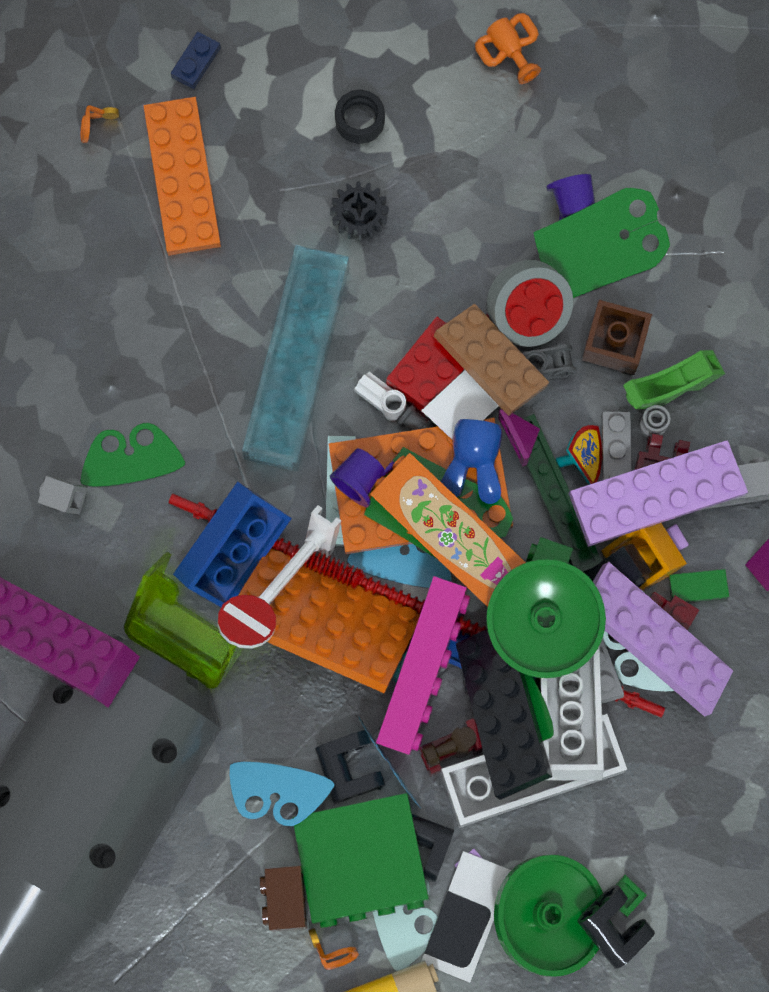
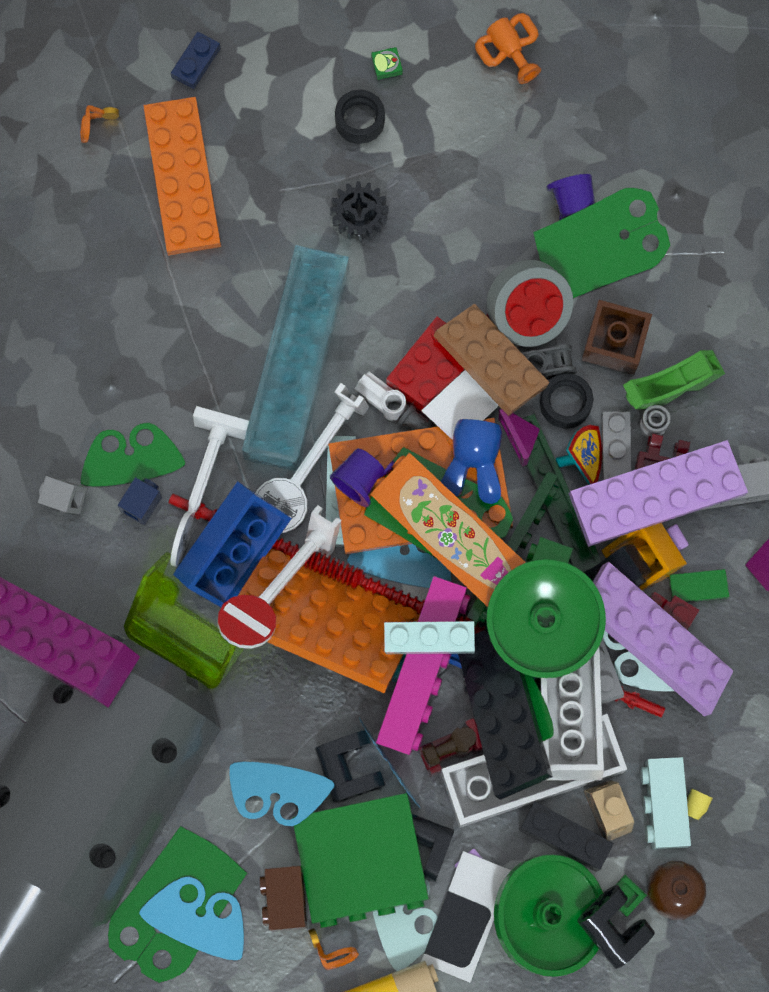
none -> green piece [108,826,247,983]
none -> dark blue brick [117,477,162,526]
none -> medium azure piece [139,877,244,960]
none -> white piece [171,406,250,567]
none -> white piece [256,383,369,533]
none -> tile [371,47,403,80]
none -> light aqua brick [384,621,475,654]
none -> dark green plate [465,471,559,627]
none -> black brick [519,802,614,872]
none -> black tyre [540,373,594,429]
none -> tan torso [584,780,634,841]
none -> light aqua brick [640,757,691,850]
none -> reddish brown cylinder [647,861,706,920]
none -> light yellow hose [687,788,713,820]

